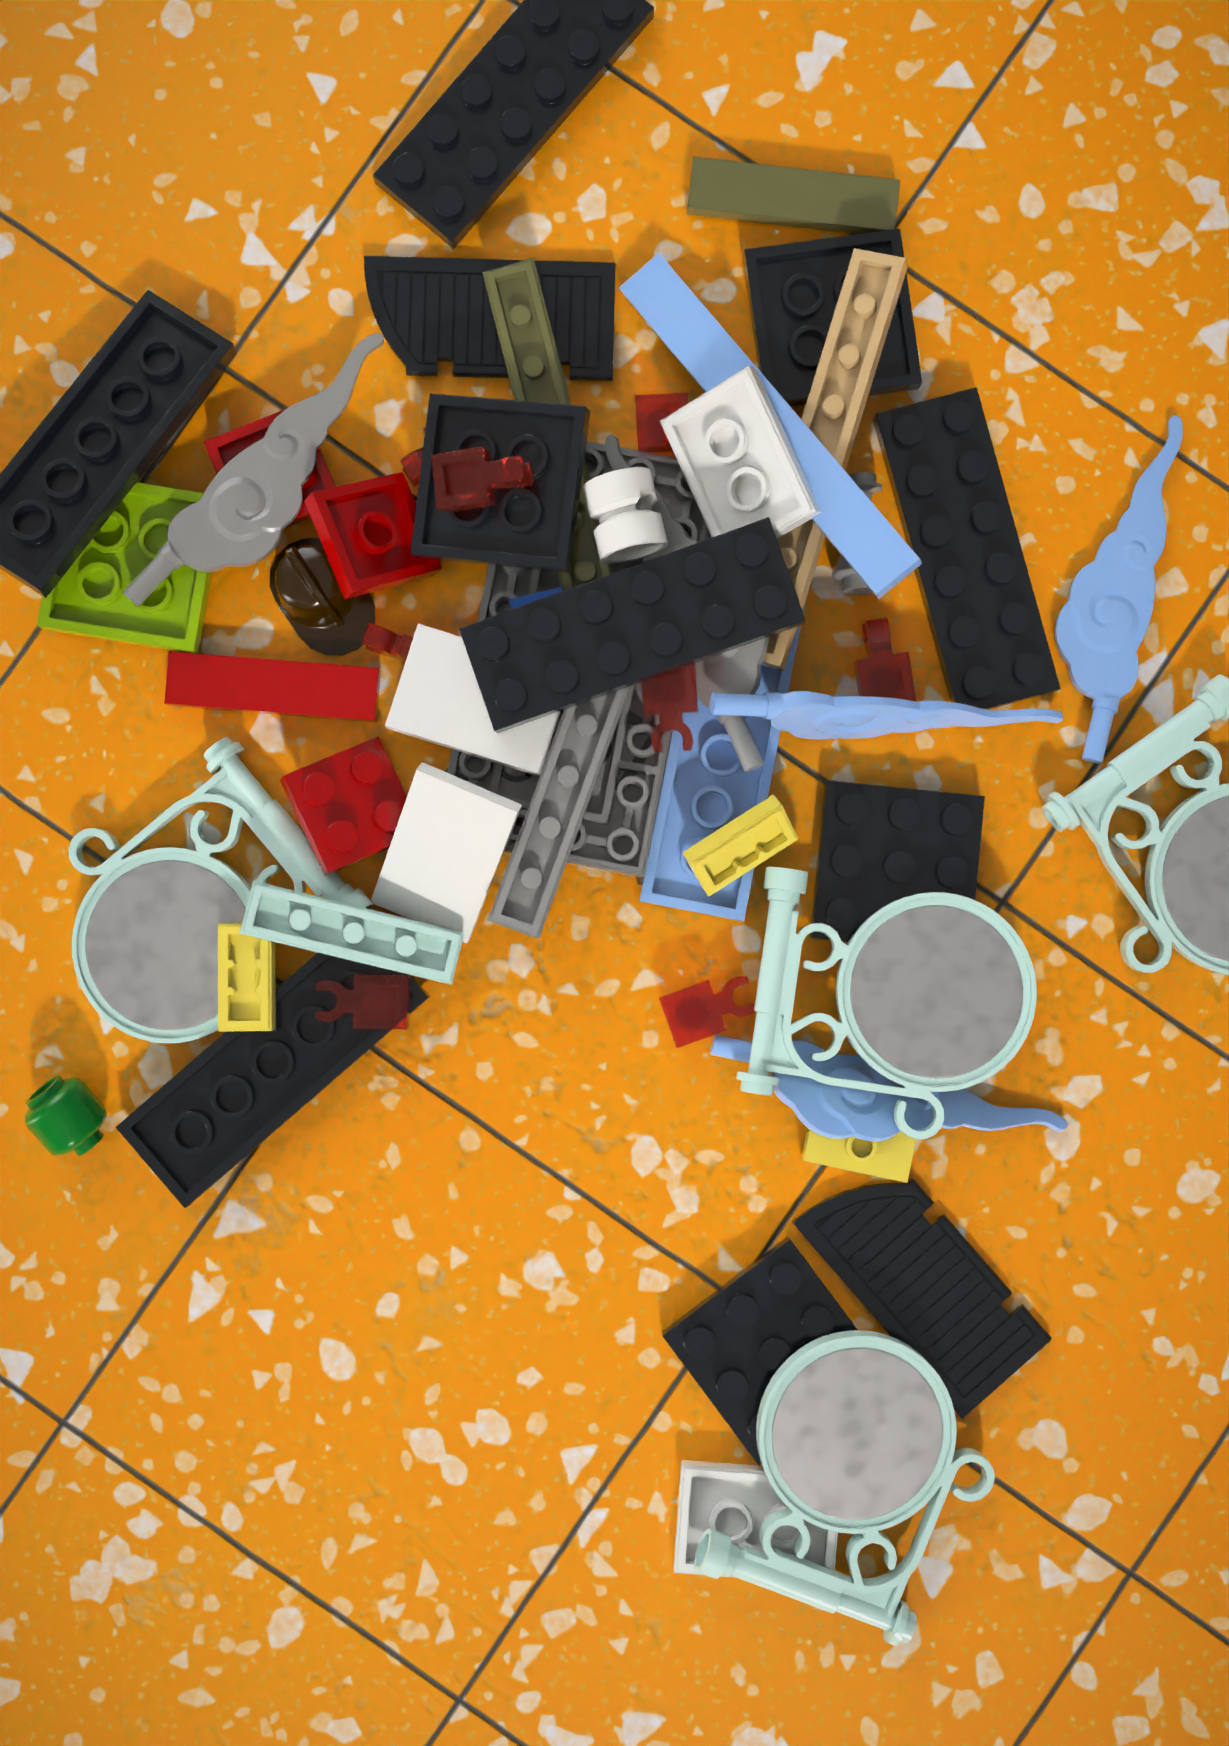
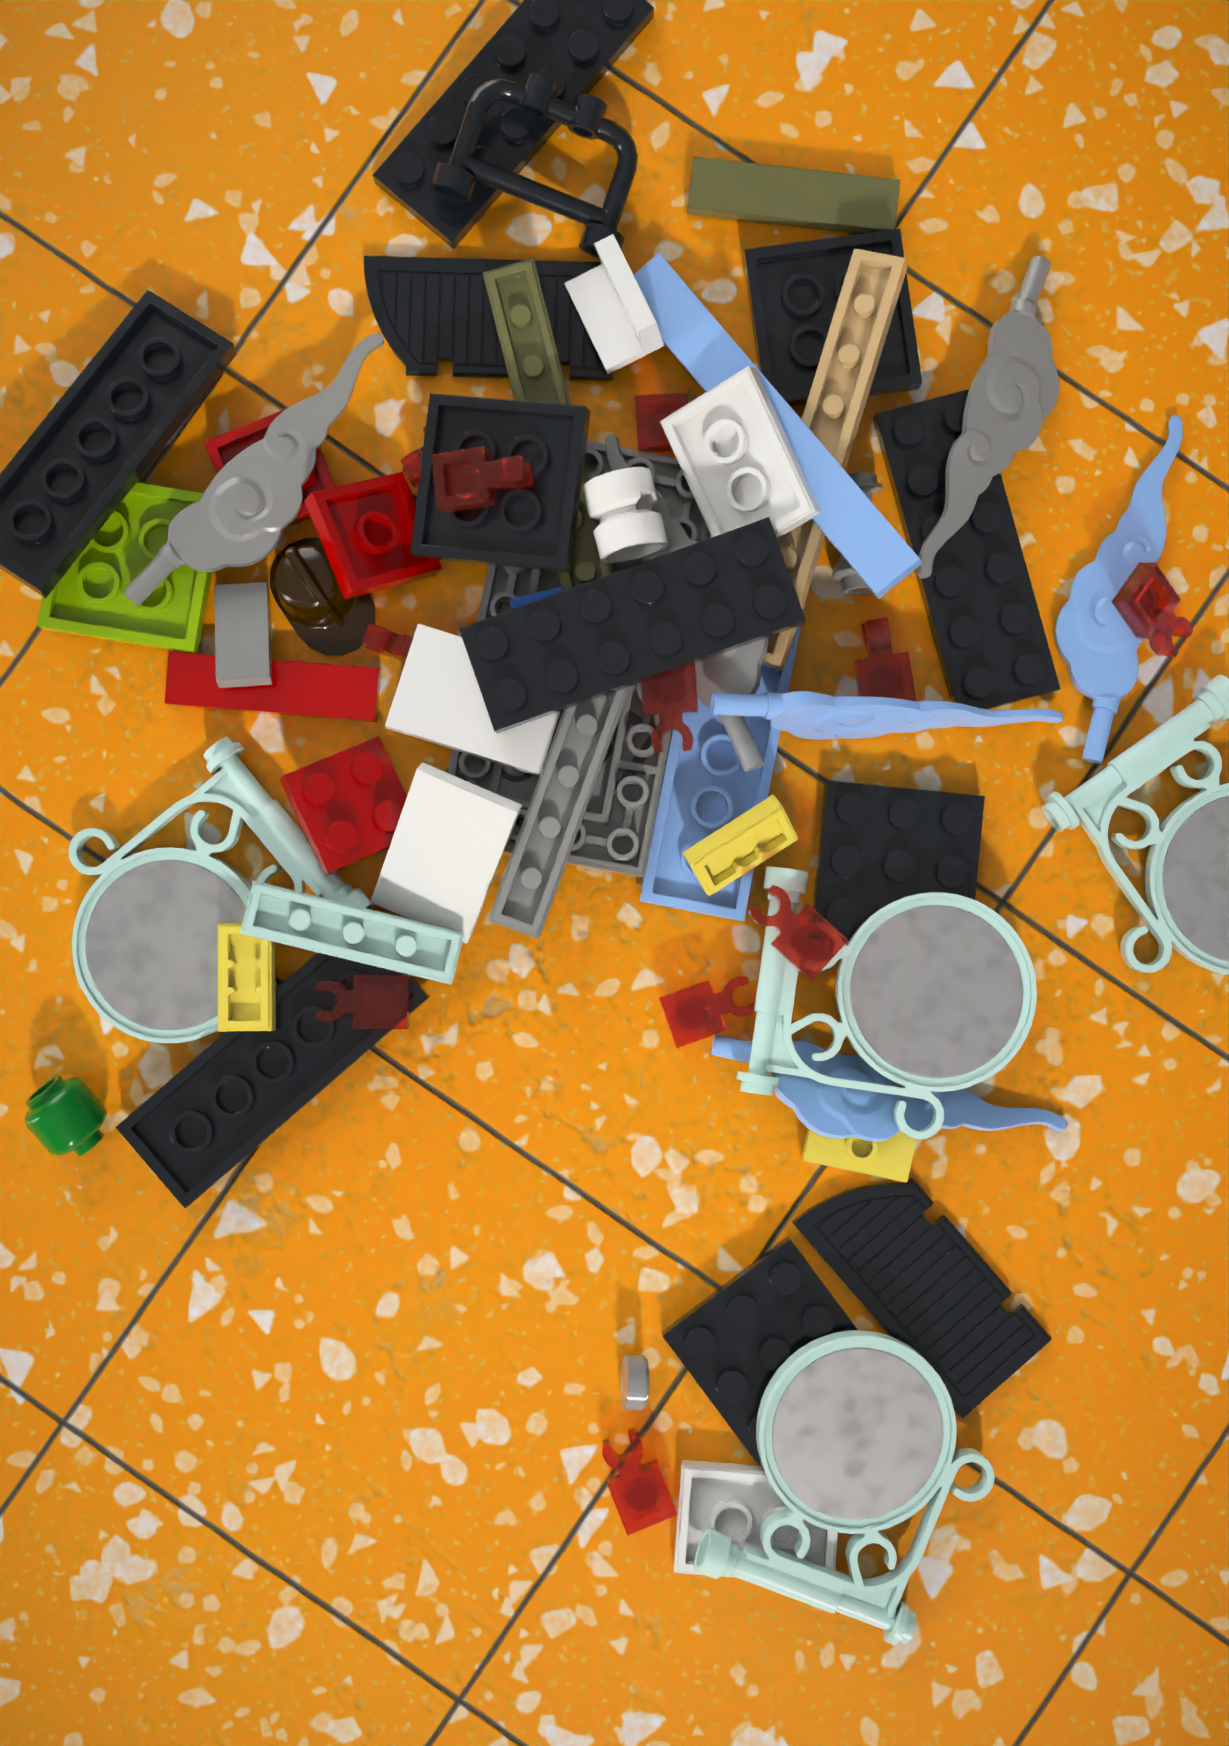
none -> light grey tile [214,582,273,688]
none -> black bar [430,73,638,259]
none -> white panel [564,234,665,374]
none -> clear red plate [602,1428,677,1536]
none -> light grey tile [620,1354,649,1411]
none -> clear red plate [748,885,848,981]
none -> light grey piece [917,256,1060,579]
none -> clear red plate [1111,562,1193,657]

